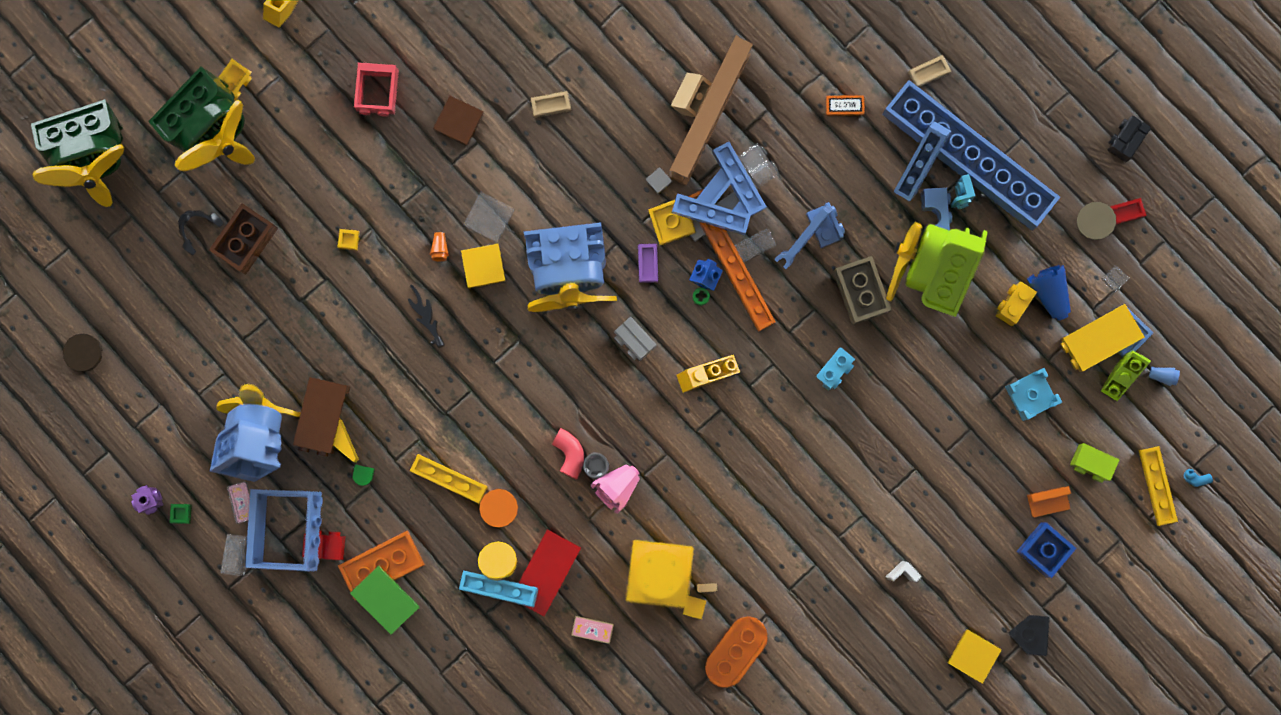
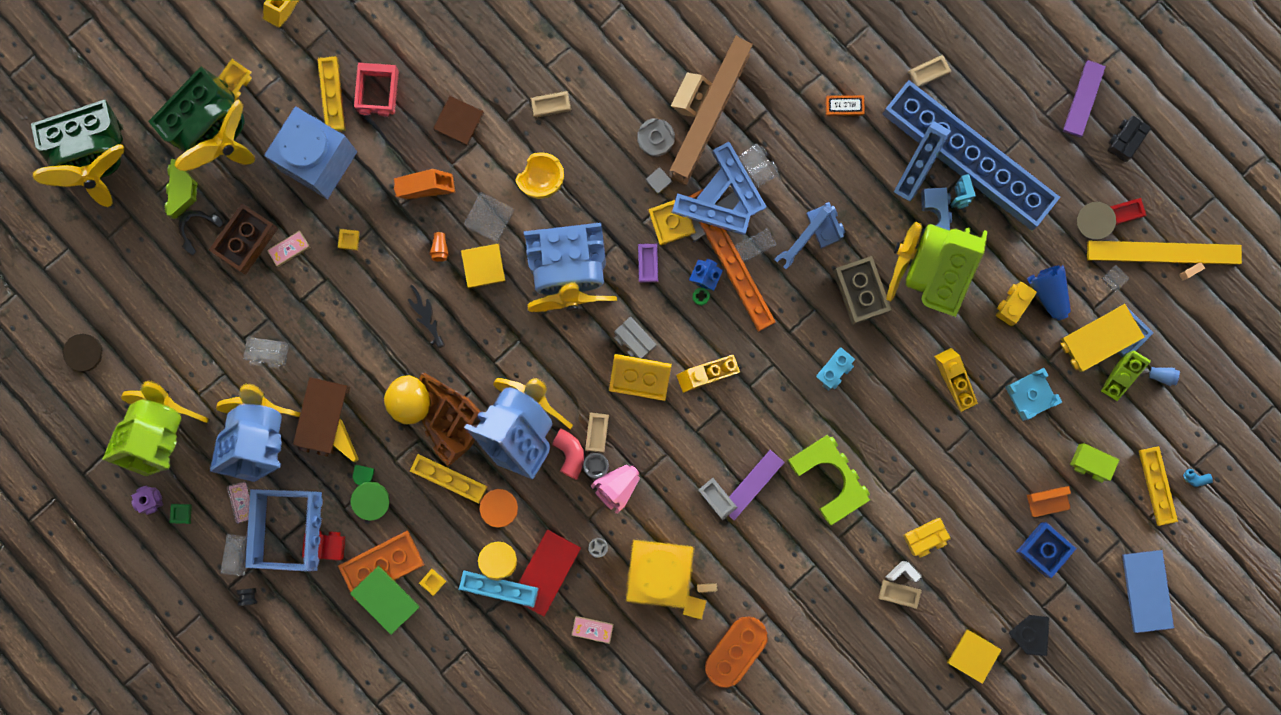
none -> lime brick [102,382,209,476]
none -> lime slope [165,159,197,219]
none -> black wheel [237,588,258,606]
none -> clear brick [244,337,289,369]
none -> medium blue container [264,106,357,199]
none -> bright pink tile [267,231,311,267]
none -> yellow tile [318,56,346,132]
none -> bright green tile [350,482,390,521]
none -> yellow cylinder [384,375,430,424]
none -> orange slope [394,169,455,199]
none -> dark orange wedge [419,373,481,466]
none -> yellow tile [419,568,447,596]
none -> medium blue brick [465,378,573,479]
none -> yellow cylinder [516,152,564,199]
none -> tan tile [585,413,609,453]
none -> light grey wheel [589,538,608,558]
none -> yellow tile [609,354,672,401]
none -> light grey tile [637,118,675,156]
none -> light grey tile [698,478,737,520]
none -> medium lavender tile [729,450,785,520]
none -> lime arch [787,435,870,525]
none -> tan tile [878,580,921,609]
none -> yellow brick [903,518,950,558]
none -> yellow slope [934,348,978,412]
none -> medium lavender tile [1063,60,1106,137]
none -> yellow tile [1087,241,1242,265]
none -> medium blue tile [1122,550,1174,633]
none -> light nougat tile [1179,263,1205,281]

